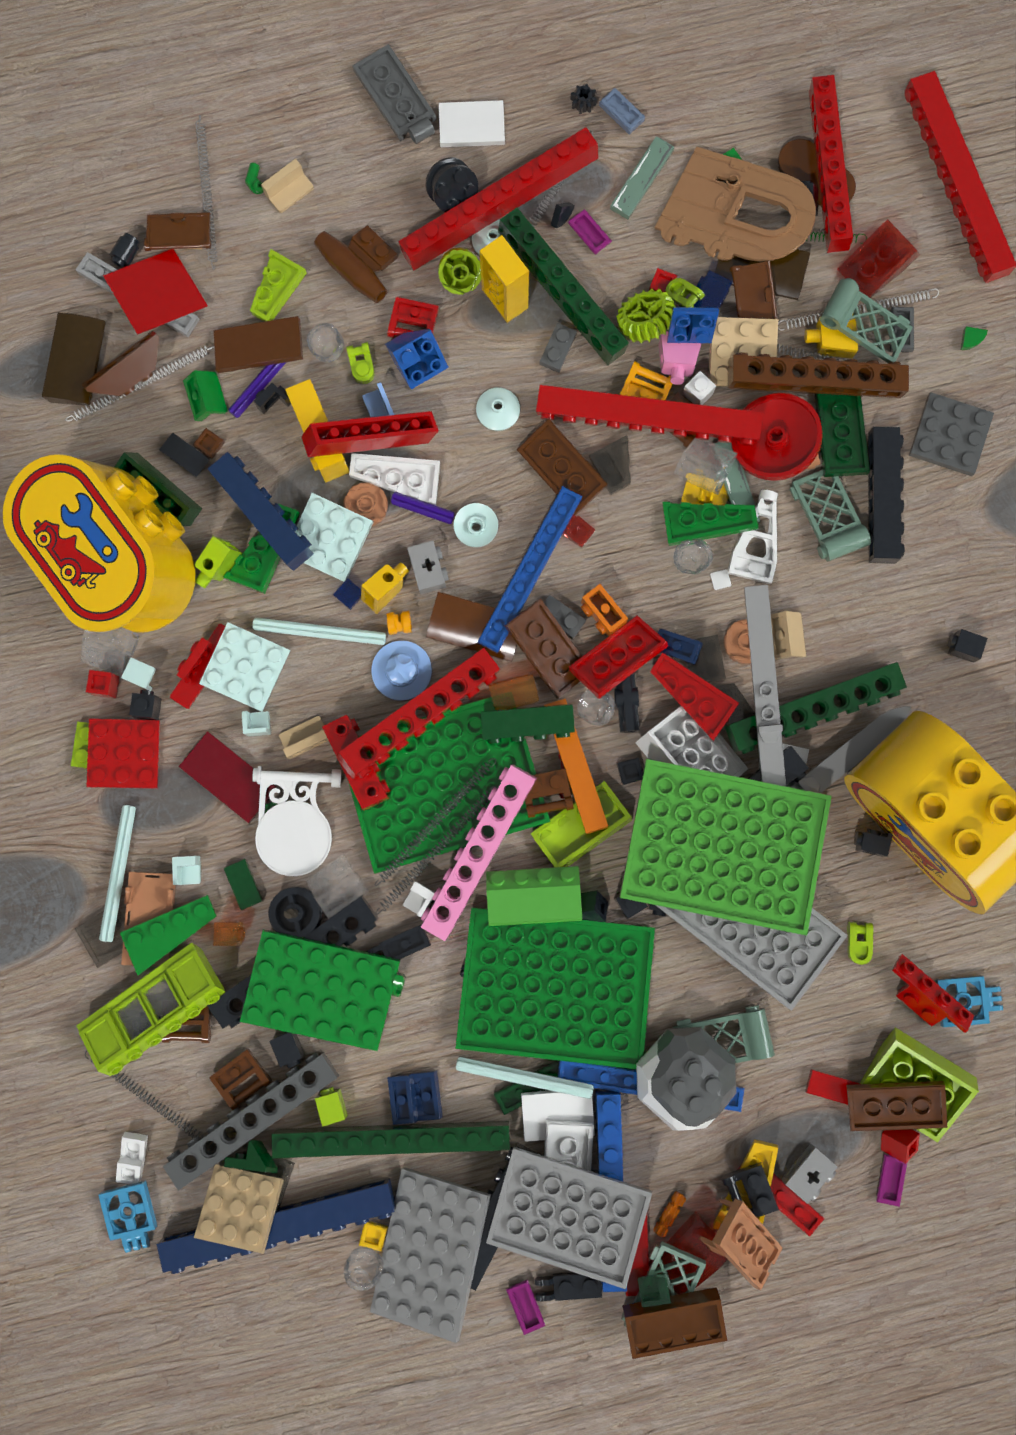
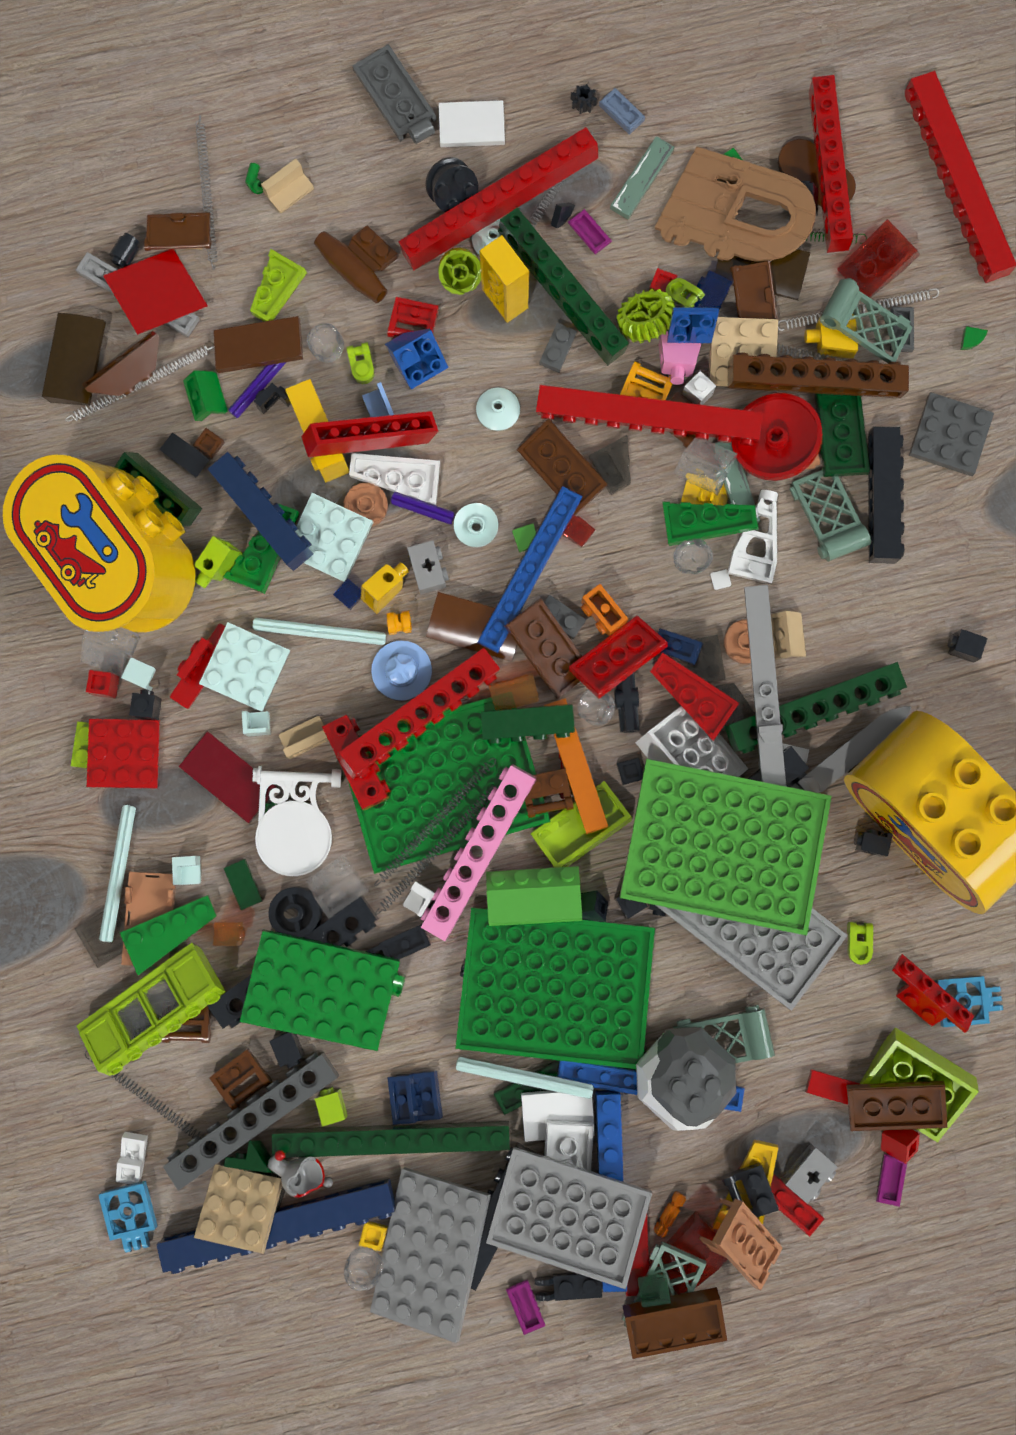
none -> light grey piece [268,1150,333,1198]
none -> bright green tile [512,524,537,553]

